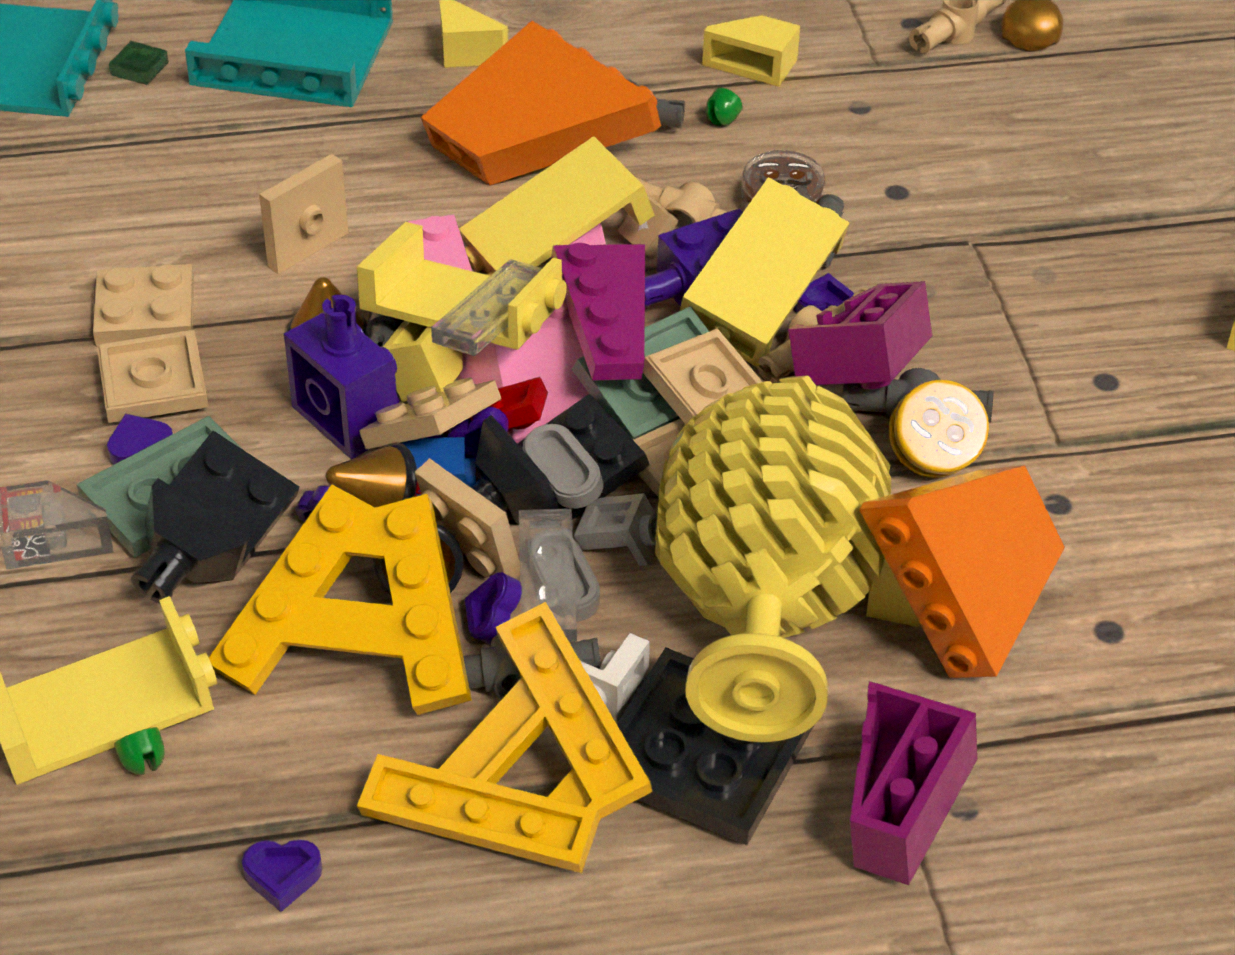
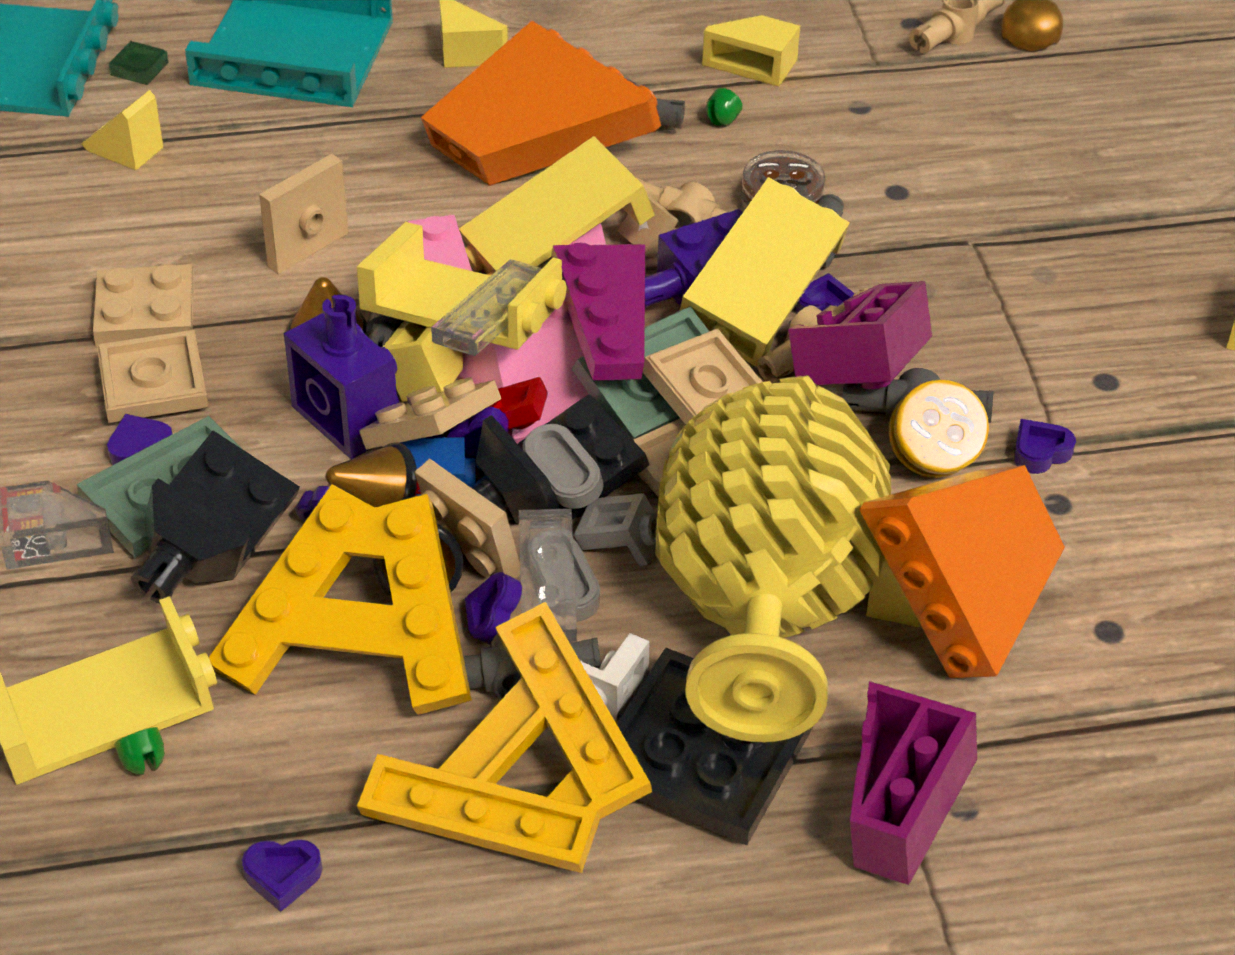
none -> light yellow slope [82,90,163,170]
none -> dark purple tile [1014,419,1076,474]

